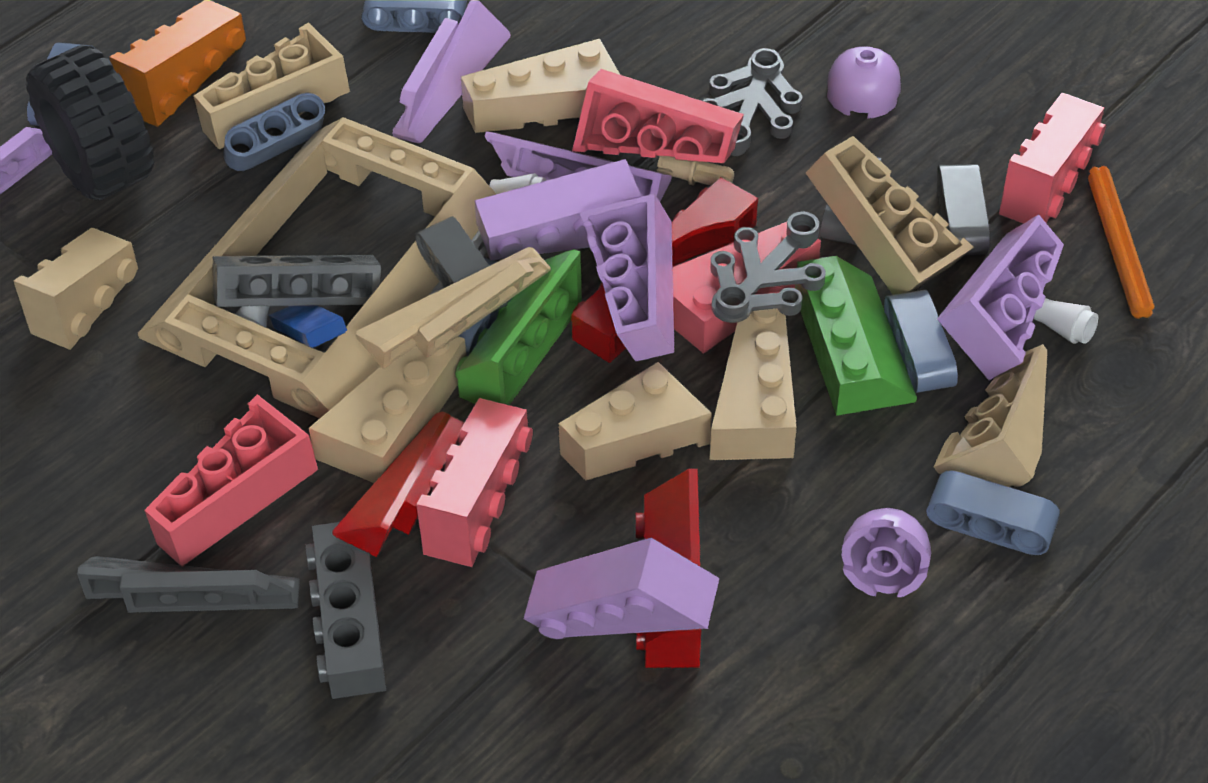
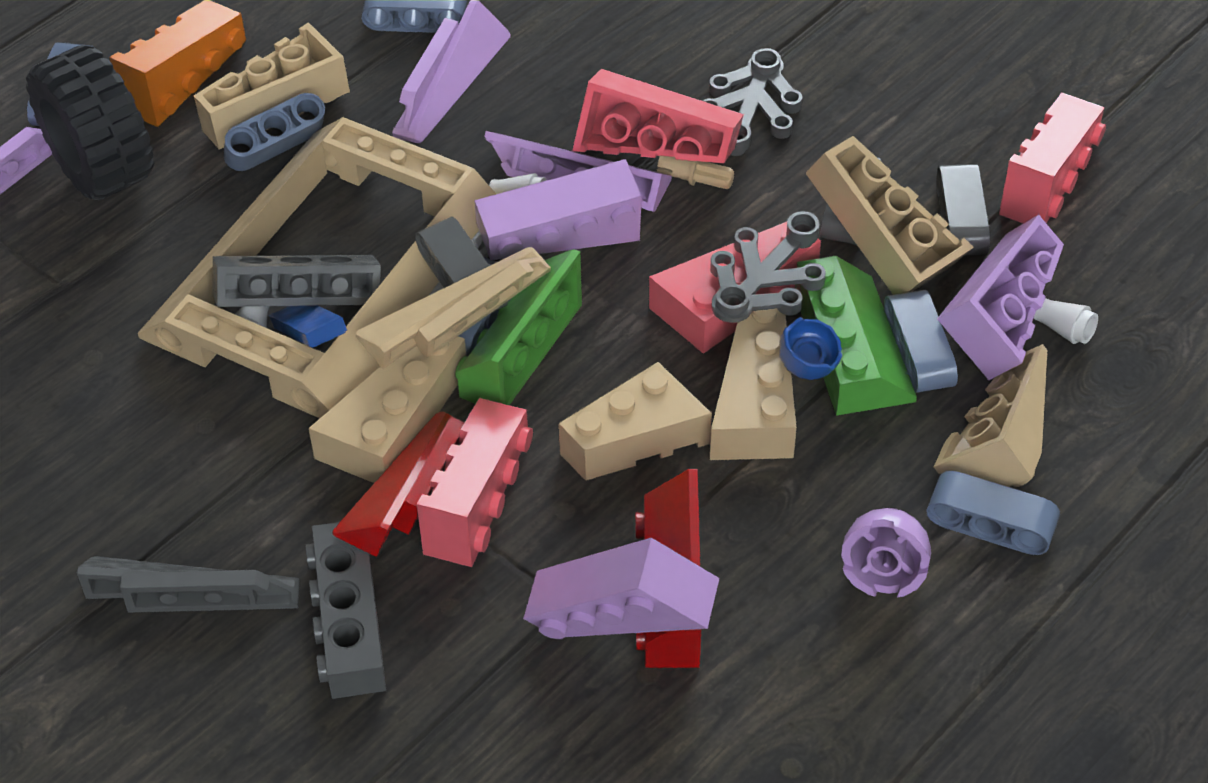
tan wedge [13,228,138,350] -> none
coral wedge [144,394,318,567] -> none
tan wedge [461,39,620,133] -> none
red arch [571,177,758,363] -> none
lavender wedge [579,193,674,362] -> none
lavender cylinder [827,47,901,118] -> none
orange axle [1088,166,1155,319] -> none
none -> blue hair [779,317,842,380]

